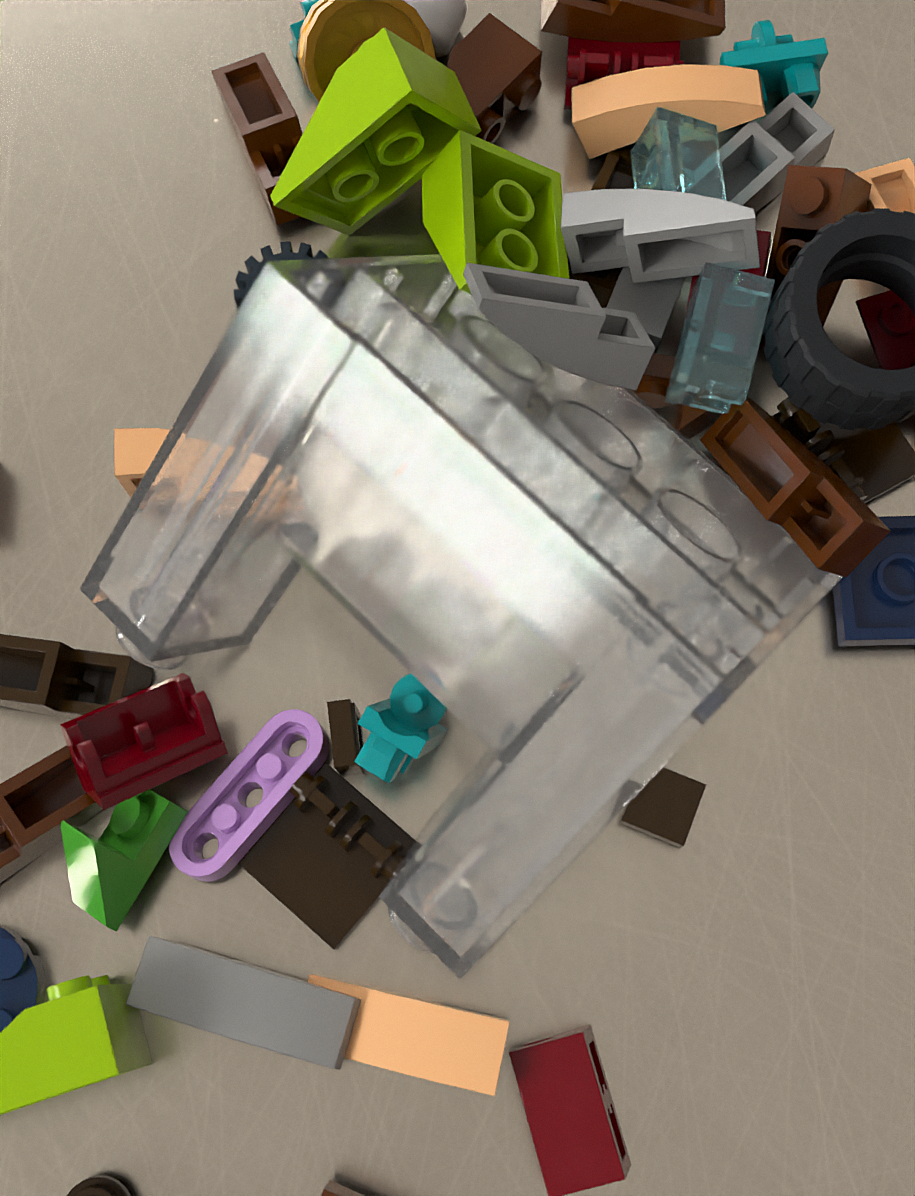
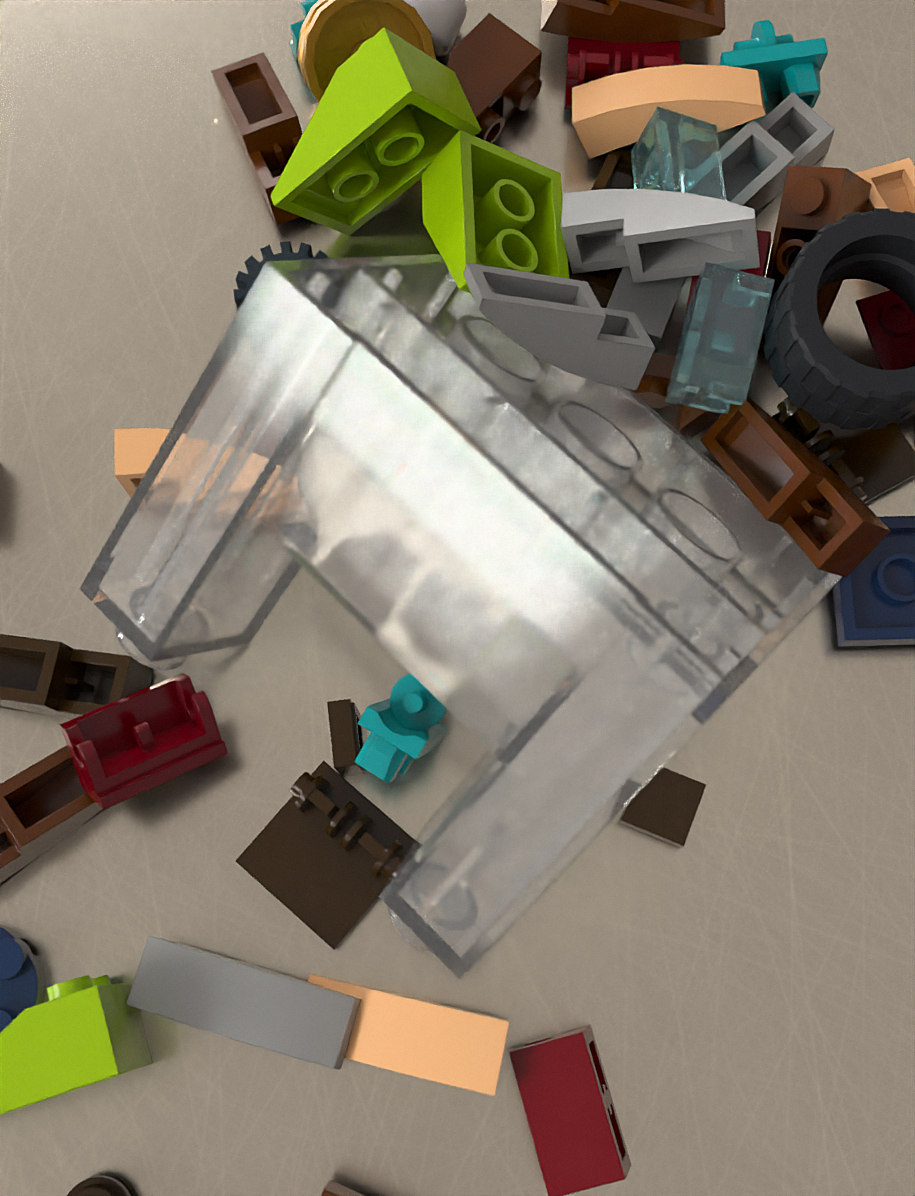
bright green slope [61,789,188,932] -> none
lavender plate [169,709,329,882] -> none

